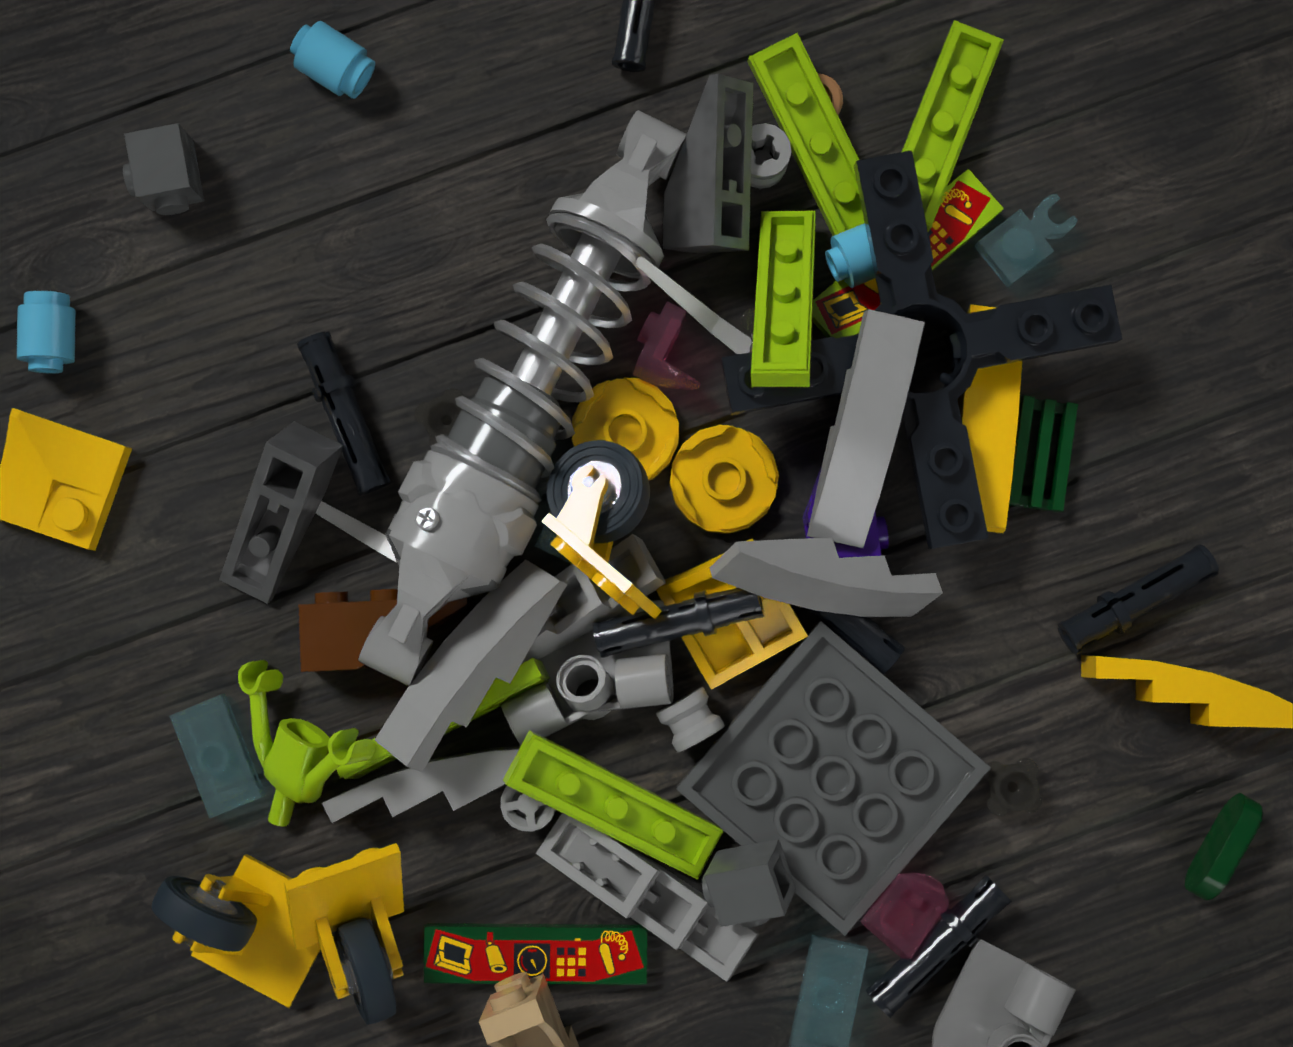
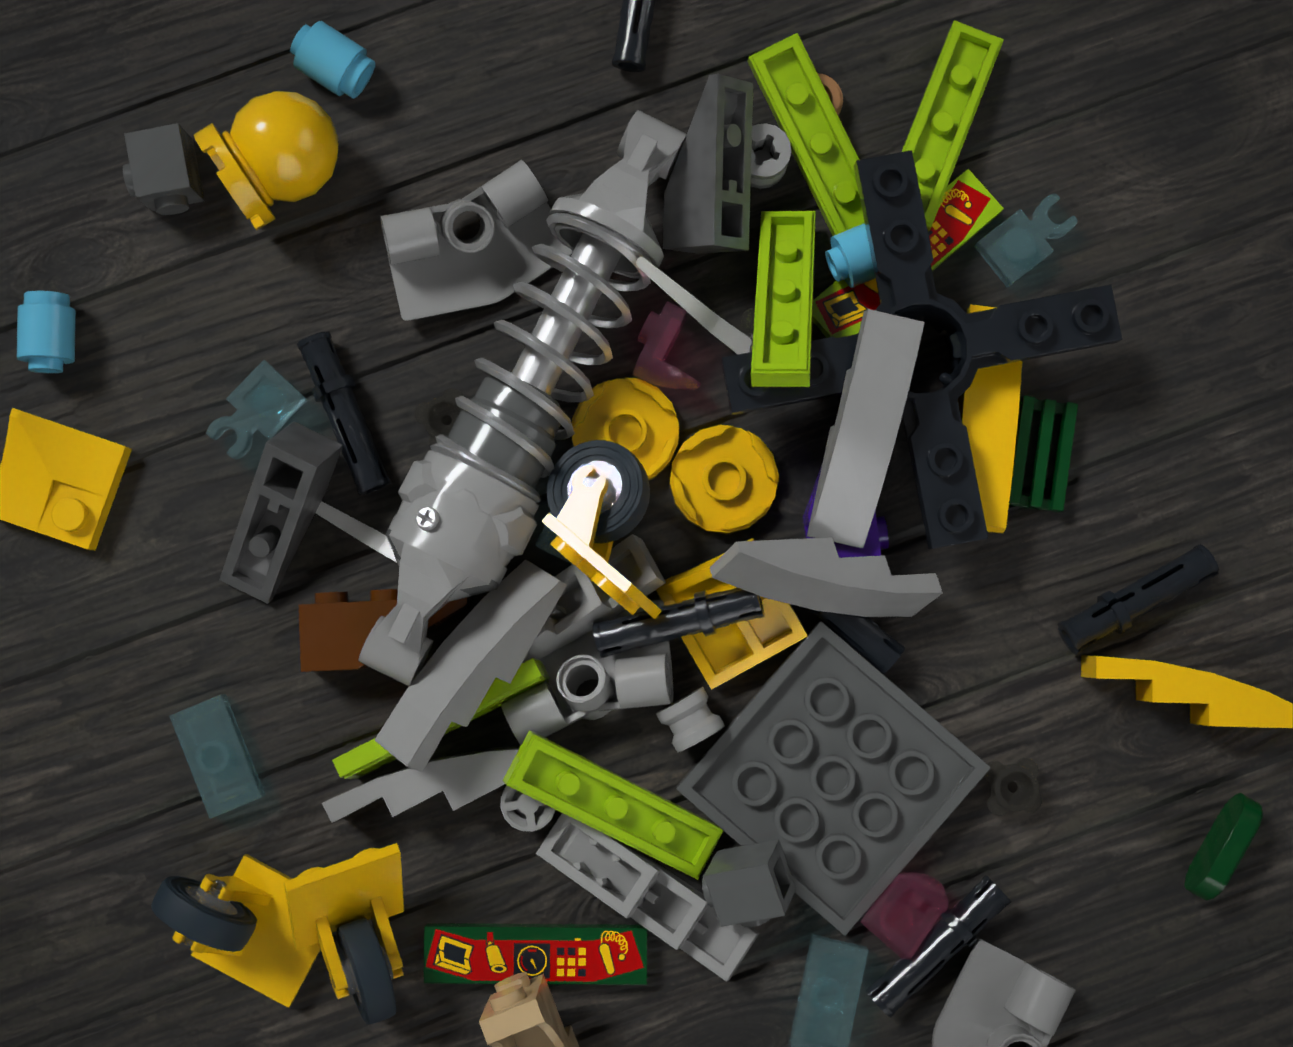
lime piece [238,660,376,827] -> none
none -> yellow tile [194,91,338,230]
none -> clear light blue plate [206,360,308,460]
none -> light grey panel [380,159,573,321]

